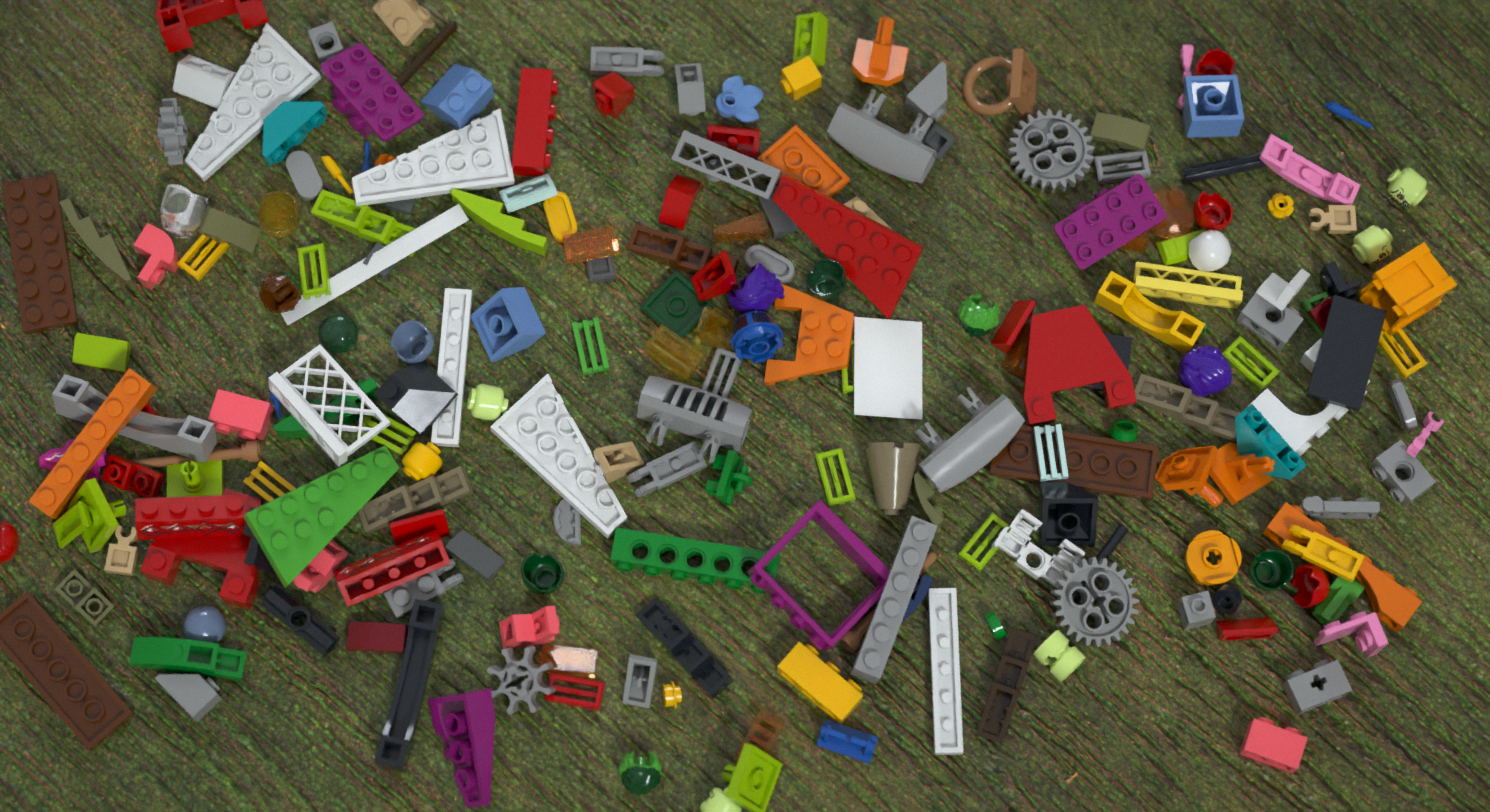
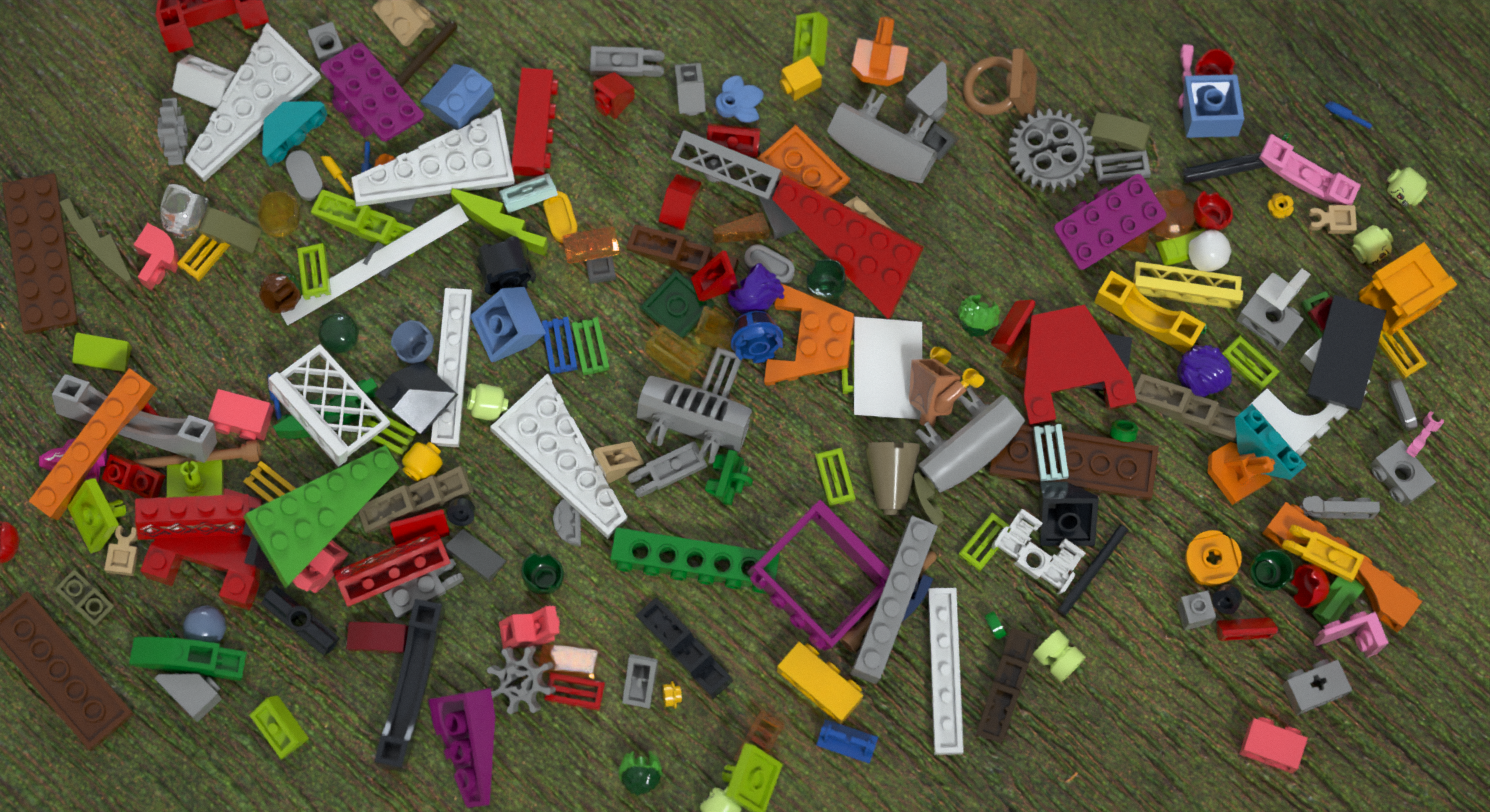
lime tile [52,501,92,549] -> none
light grey gear [1050,557,1139,647] -> none
orange piece [1154,445,1224,507] -> none
black bracket [1320,261,1363,299] -> none
none -> lime slope [249,695,309,759]
none -> black tile [447,497,475,526]
none -> black brick [476,236,536,295]
none -> blue tile [542,317,577,374]
none -> nougat torso [909,347,984,427]

